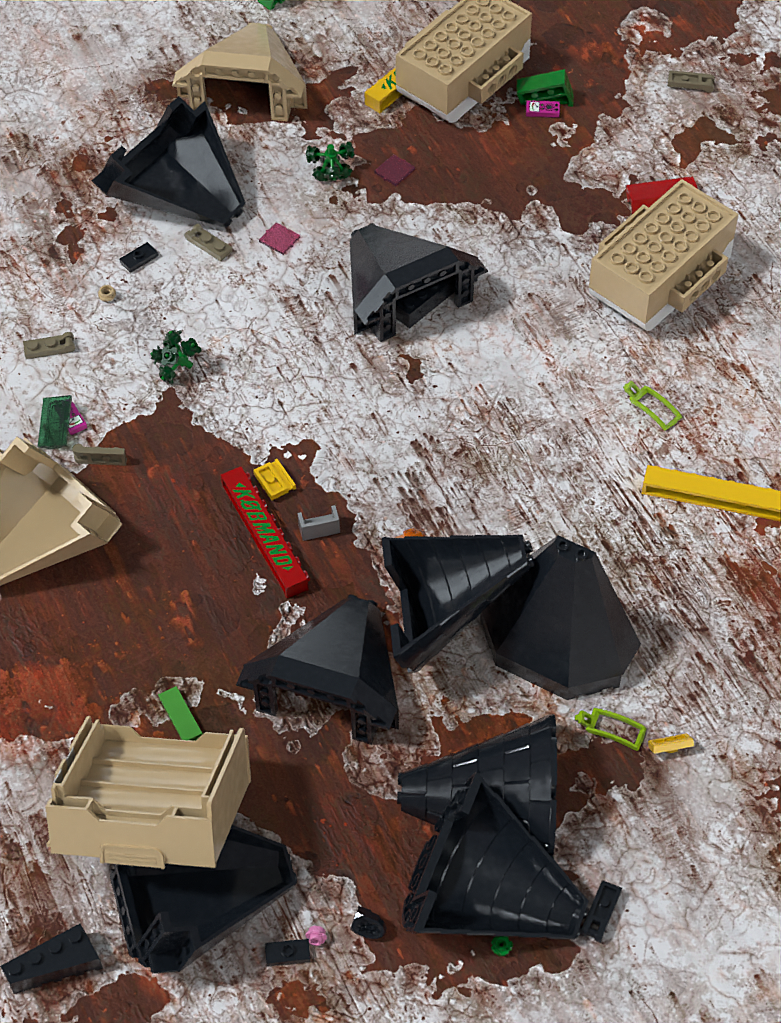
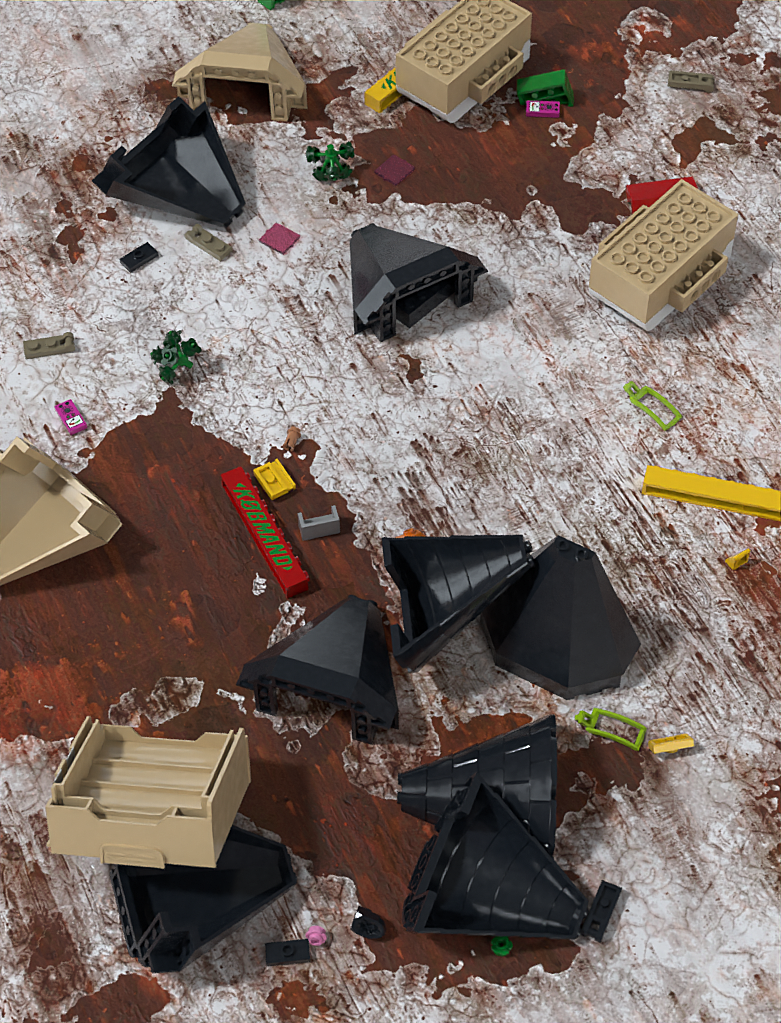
black wedge [0,923,103,994] -> none
clear green piece [37,395,72,449] -> none
dark tan plate [72,443,127,466] -> none
tan plate [98,285,116,302] -> none
bright green tile [158,686,203,741] -> none
none -> nougat pin [283,426,301,451]
none -> yellow slope [725,548,750,570]

